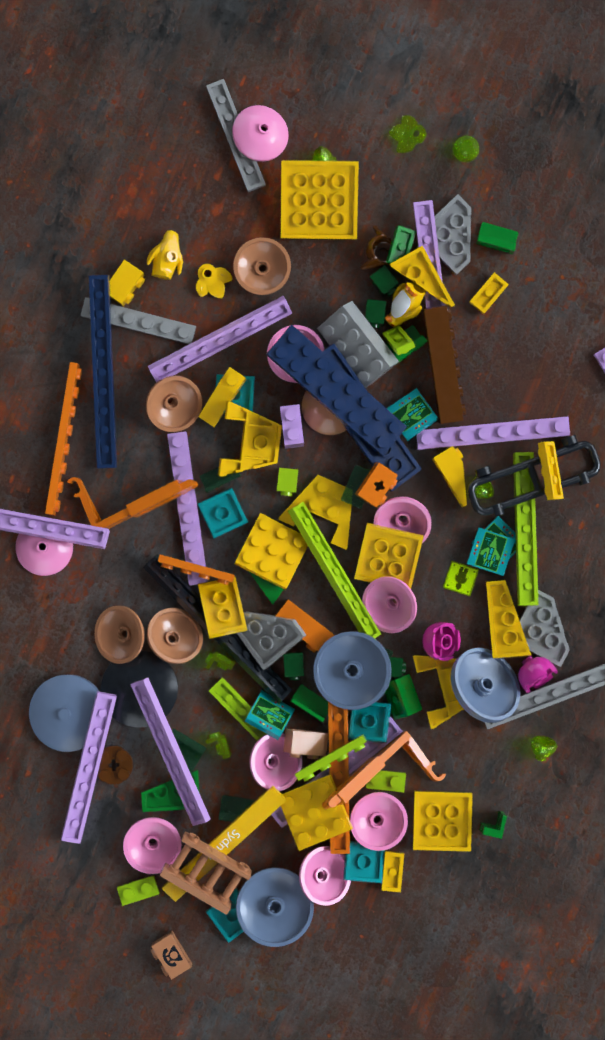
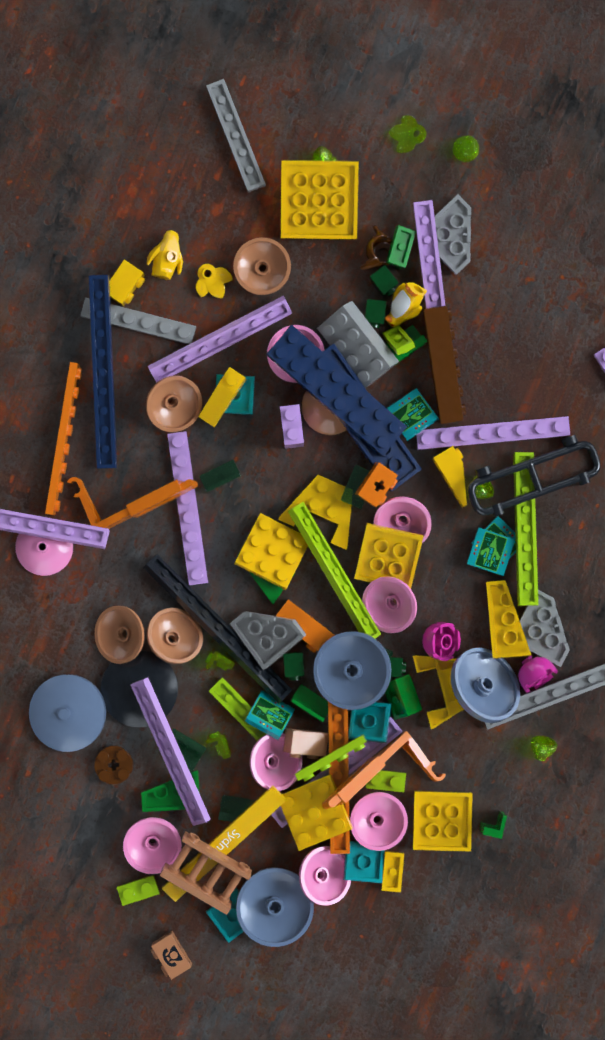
lavender plate [61,691,117,844] -> none
orange plate [158,554,235,585] -> none
teal tile [198,488,248,538] -> none
yellow plate [198,577,247,639] -> none
yellow wing [218,401,282,476] -> none
bright pink dish [232,105,288,162] -> none
lime brick [277,468,298,497] -> none
yellow wing [389,246,455,308] -> none
clear neon green sticker [443,561,479,596] -> none
yellow plate [469,272,509,314] -> none
green panel [476,222,518,254] -> none
yellow plate [538,442,564,500] -> none

